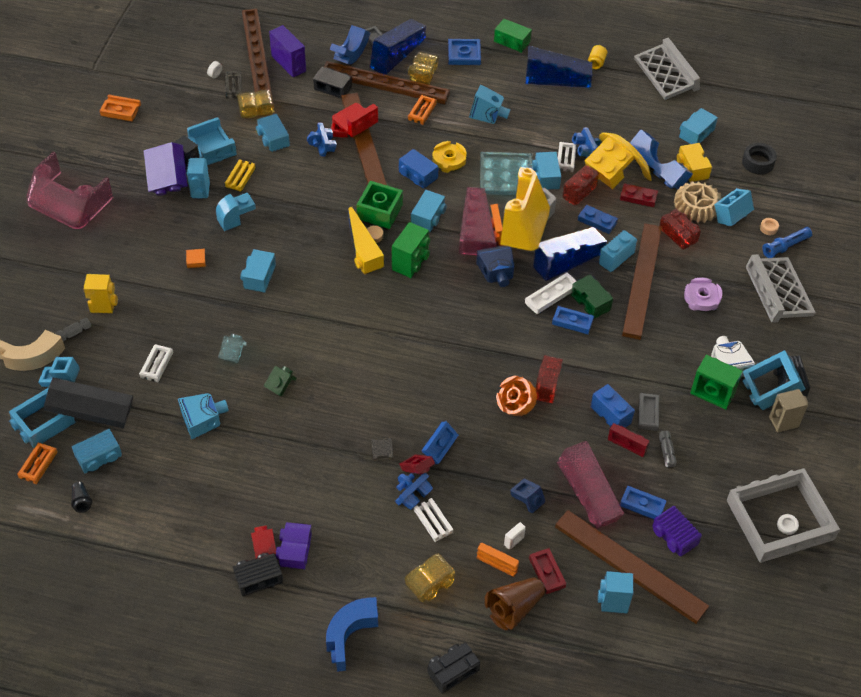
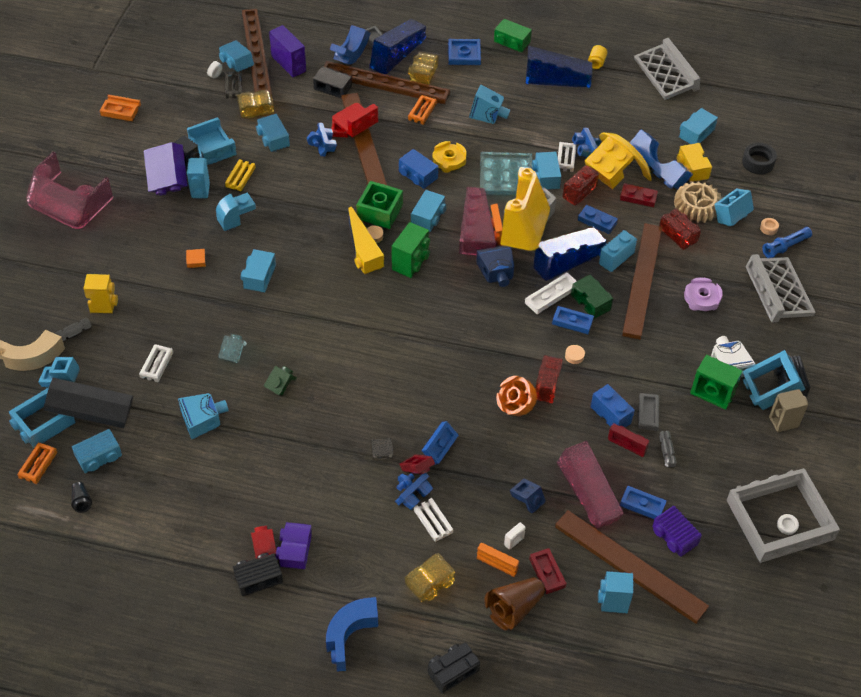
none -> dark azure brick [219,40,254,72]
none -> light nougat tile [565,345,585,364]

